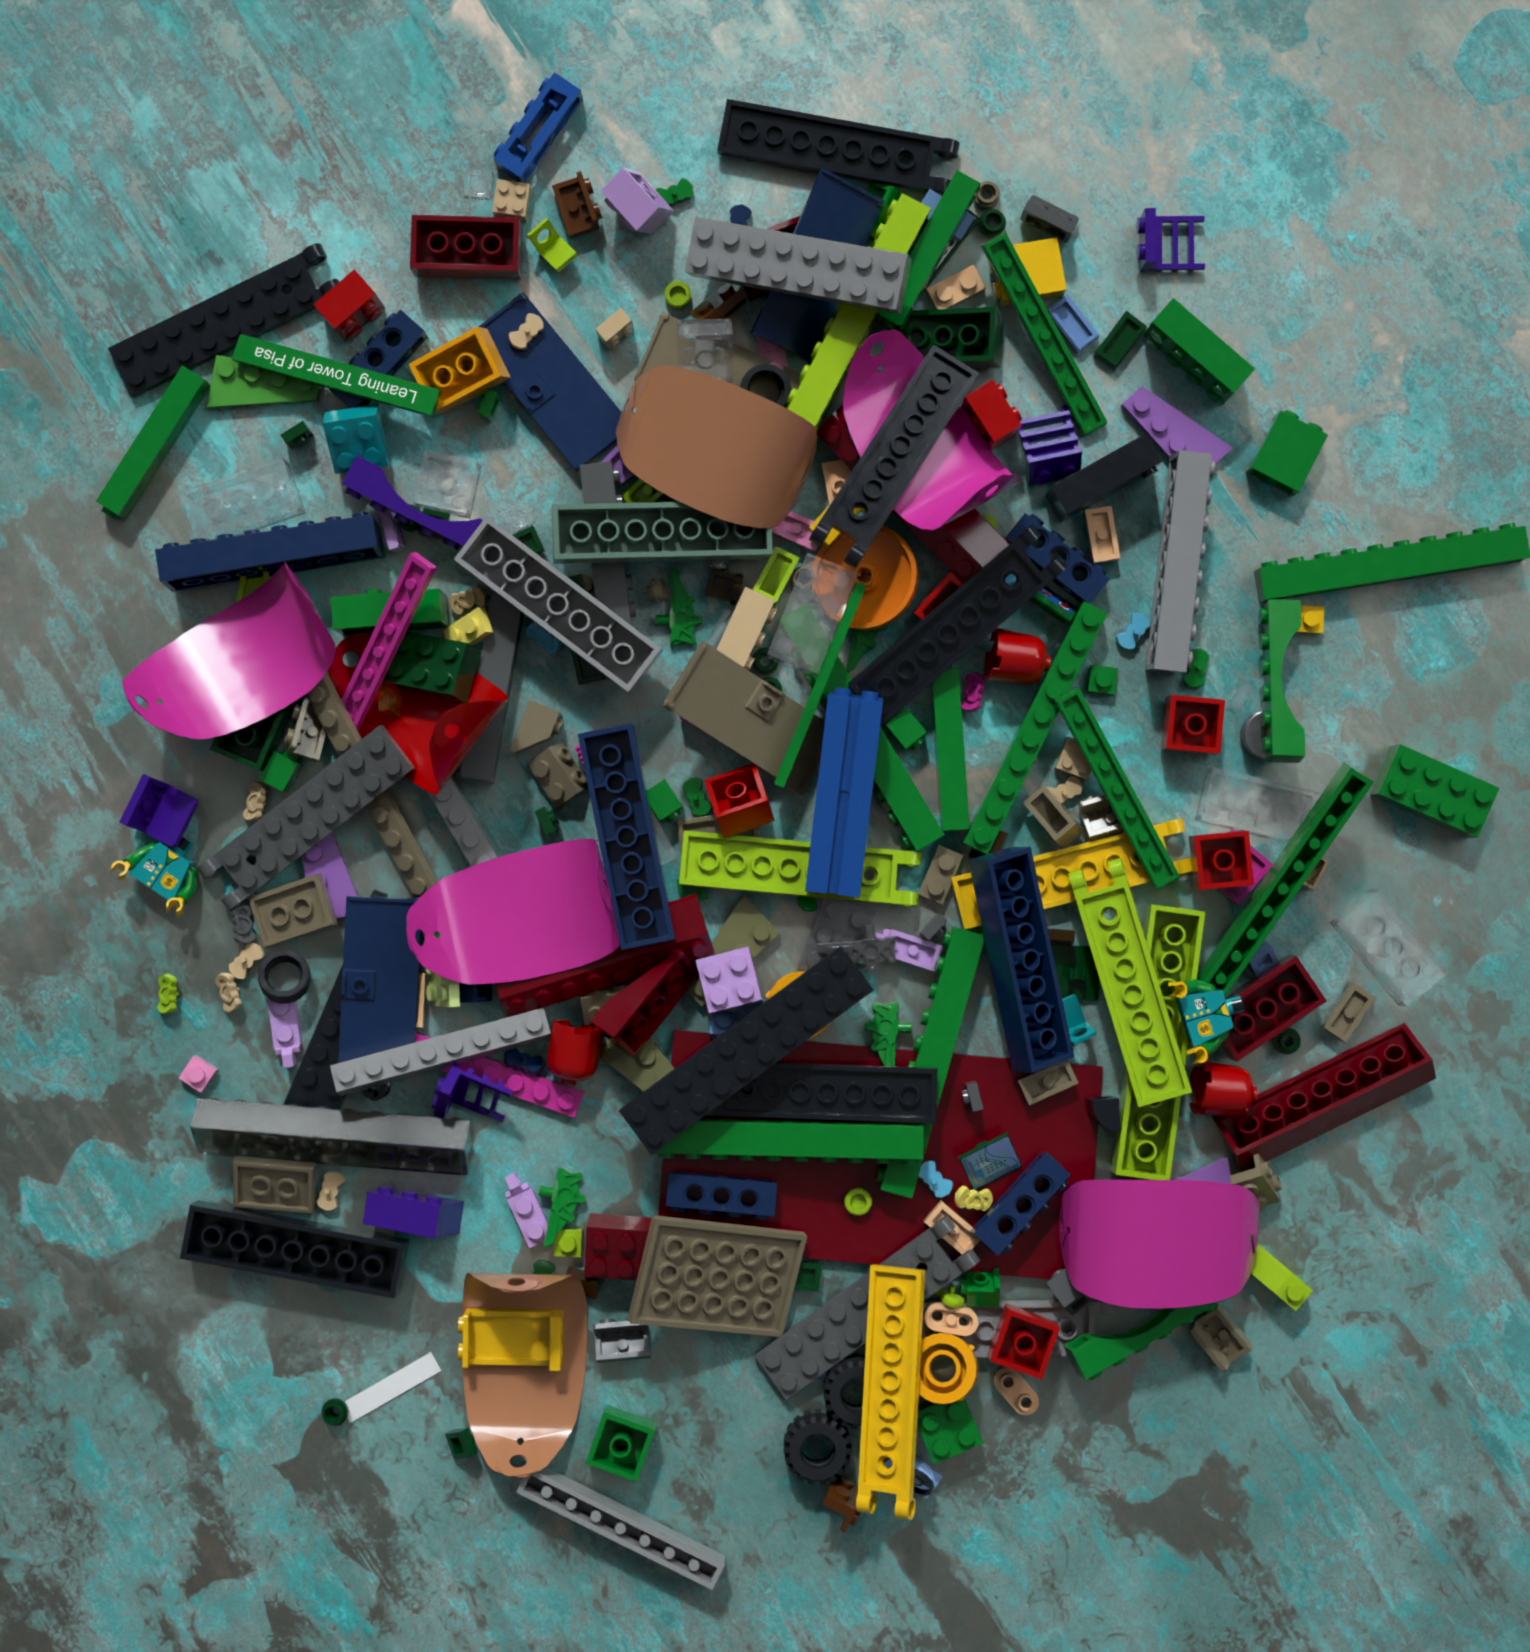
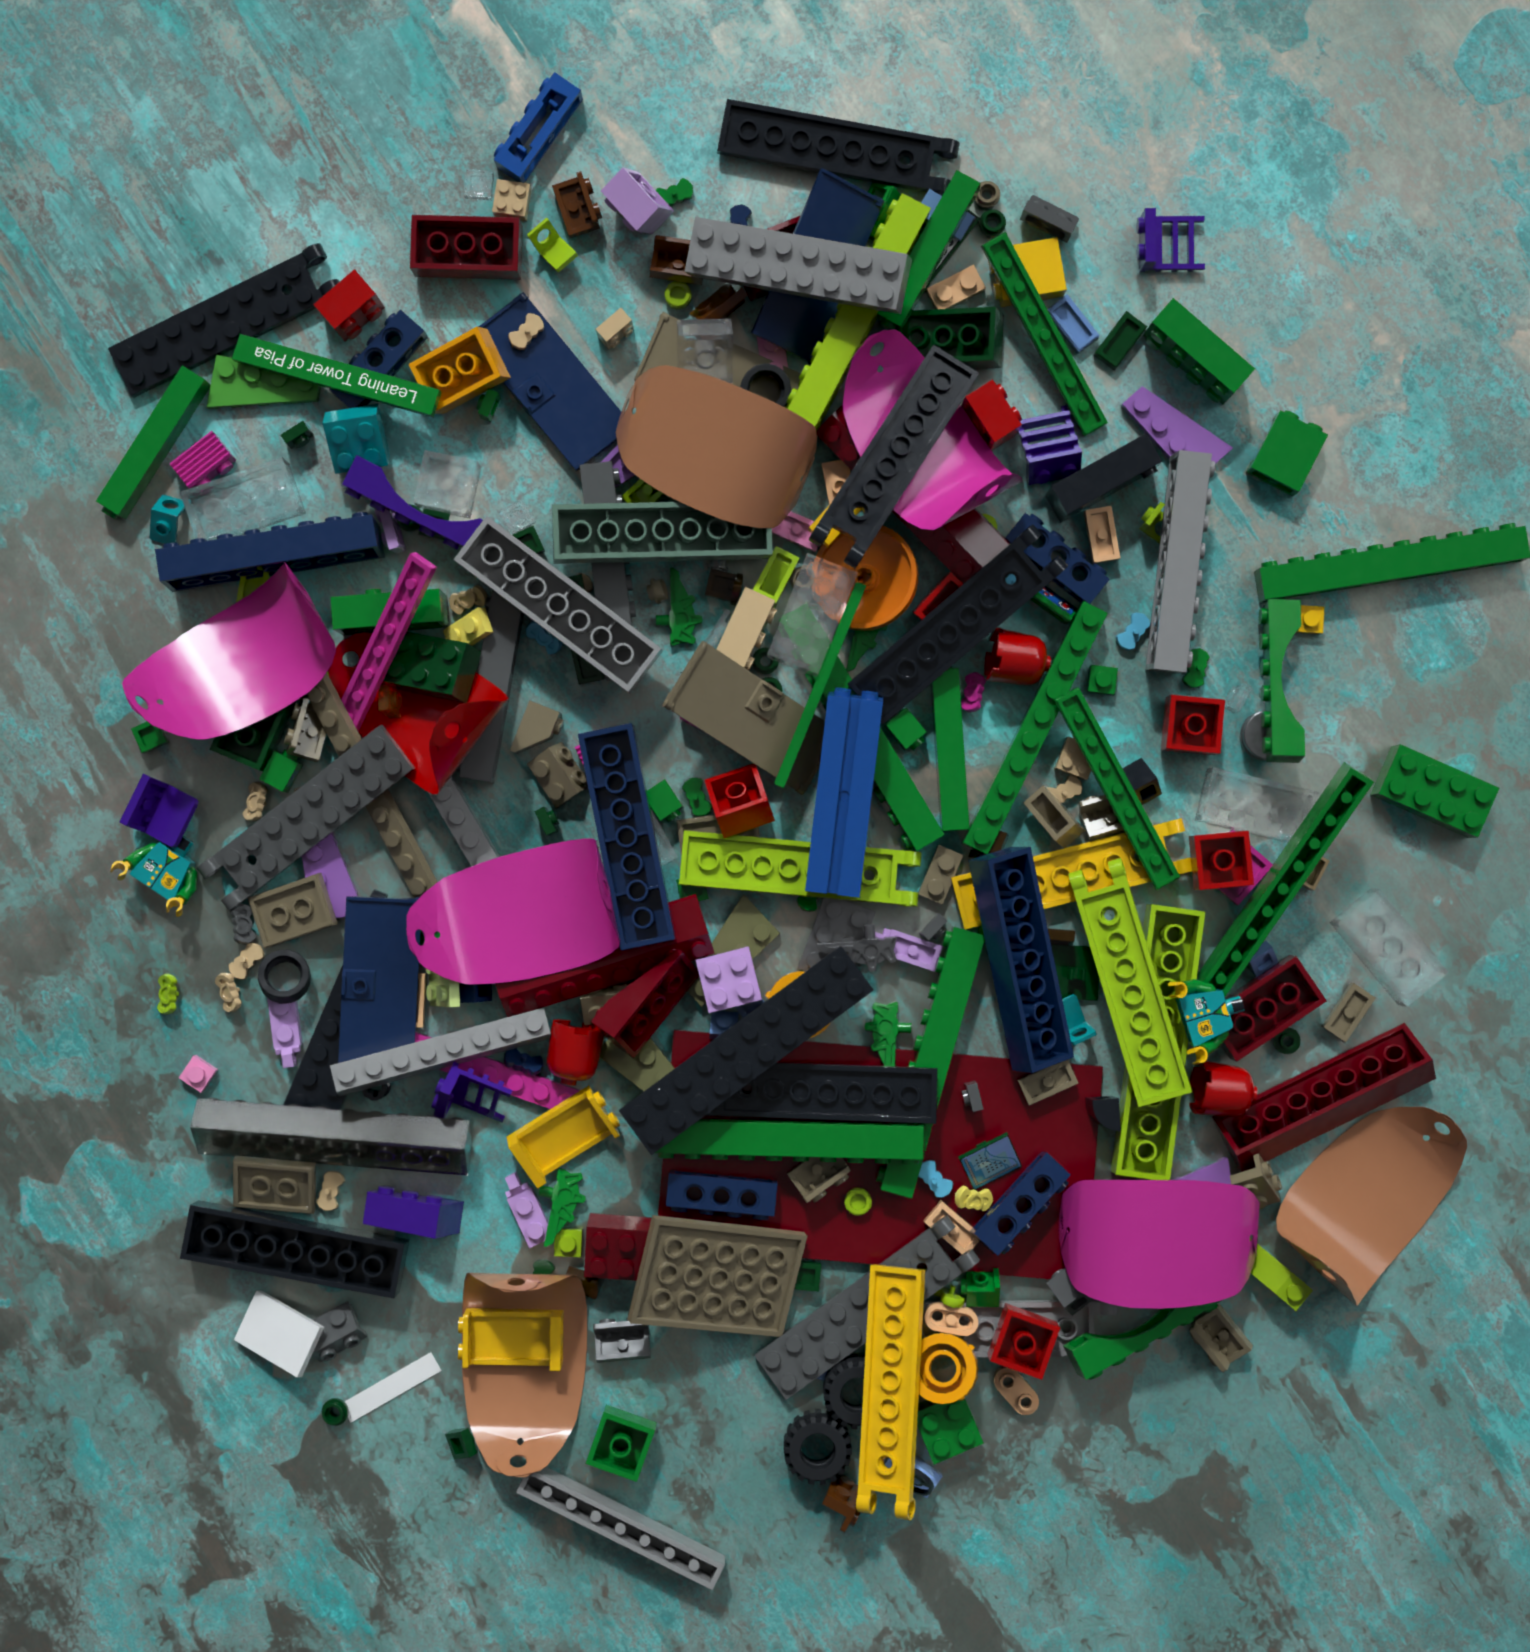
none -> green plate [131,721,169,754]
none -> teal bracket [149,495,187,544]
none -> dark pink brick [170,431,236,492]
none -> white tile [234,1290,324,1378]
none -> dark grey bracket [312,1301,367,1362]
none -> yellow panel [506,1085,620,1189]
none -> reddish brown bracket [649,235,703,285]
none -> dark tan bracket [787,1157,851,1203]
none -> black brick [1122,758,1162,805]
none -> lime bracket [1139,502,1165,544]
none -> nougat piece [1276,1107,1467,1306]

